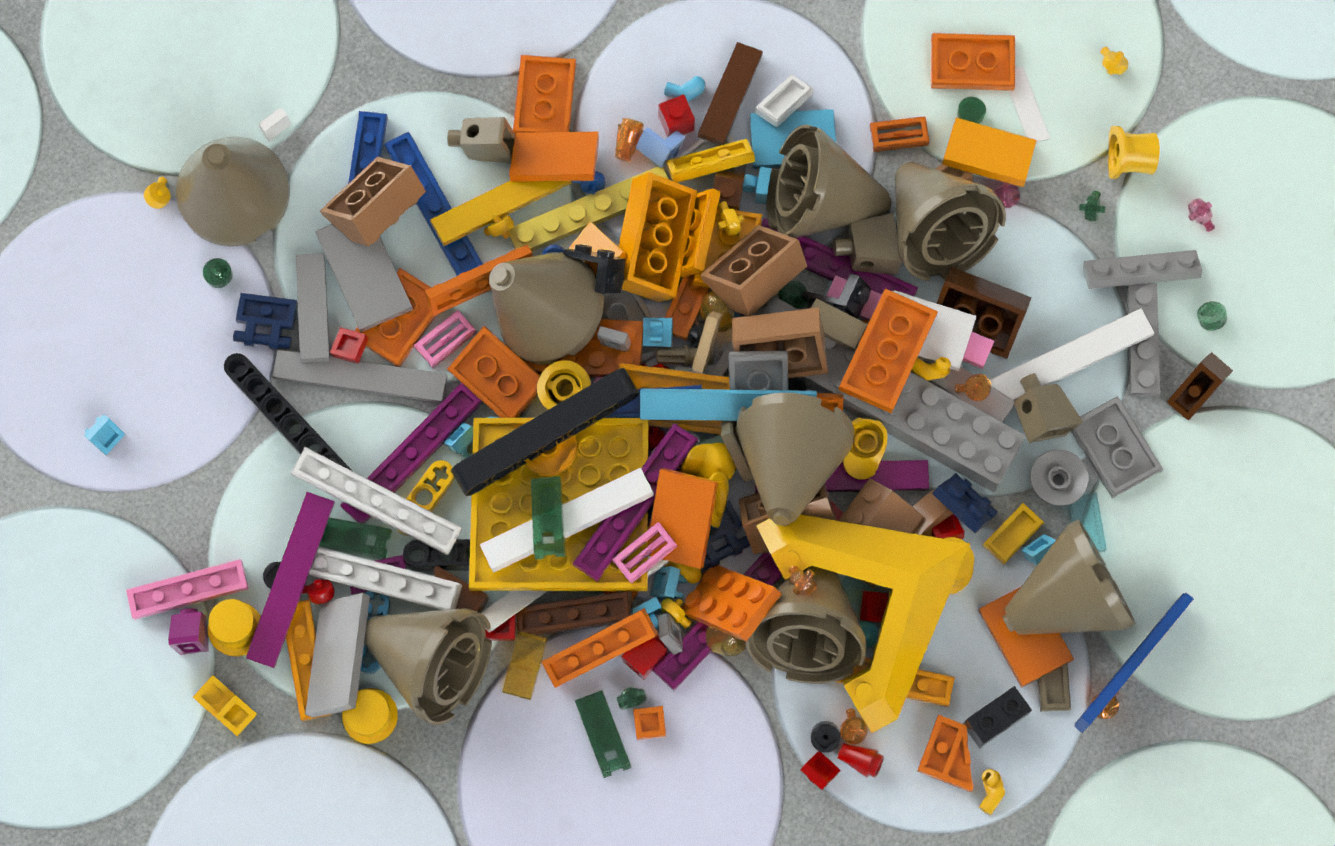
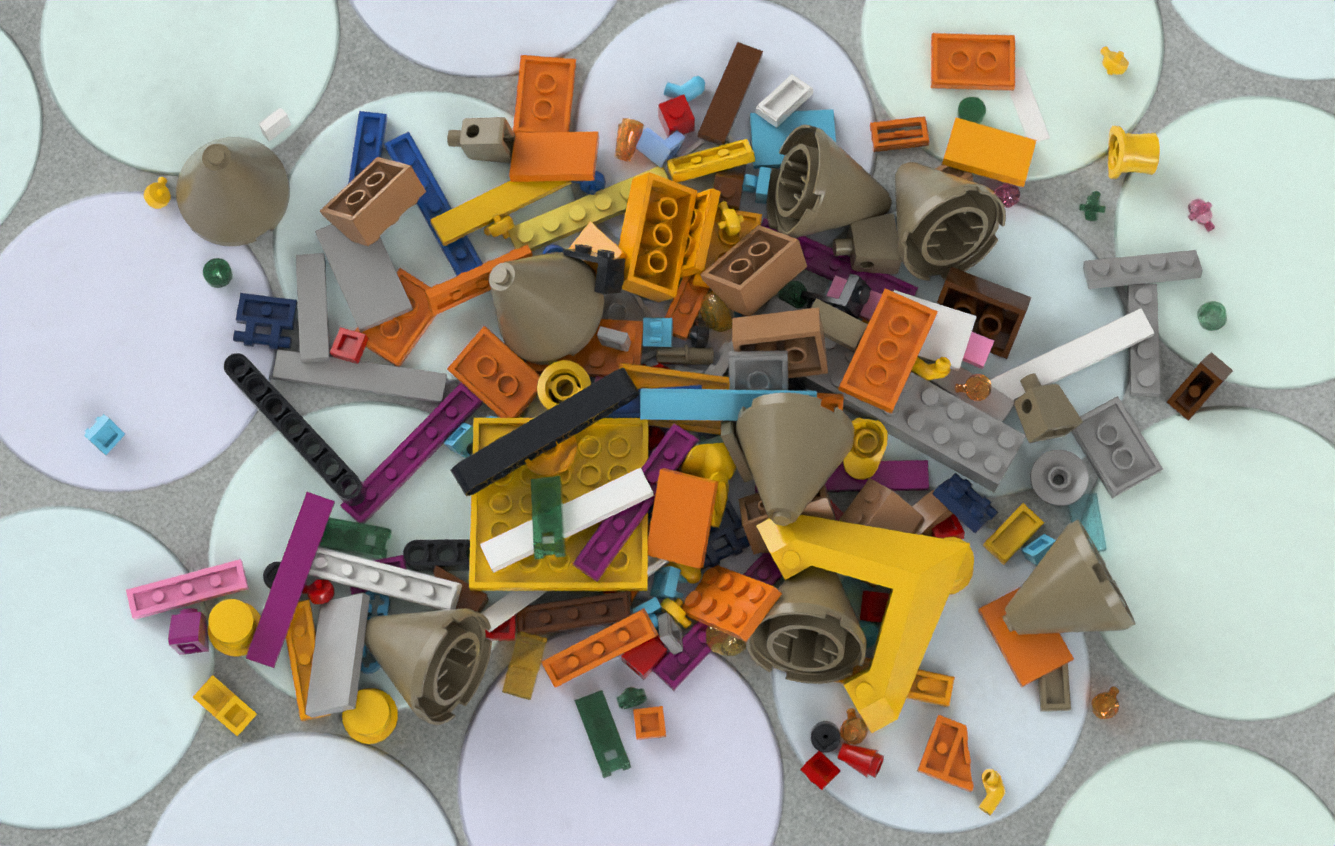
white tile [291,447,462,555] -> none
yellow beam [397,460,455,536] -> none
bright pink tile [414,310,477,368] -> none
bright pink tile [612,522,678,583] -> none
tan tile [692,311,723,373] -> none
clear orange piece [789,566,817,595] -> none
black brick [963,686,1032,749] -> none
blue tile [1074,593,1194,733] -> none

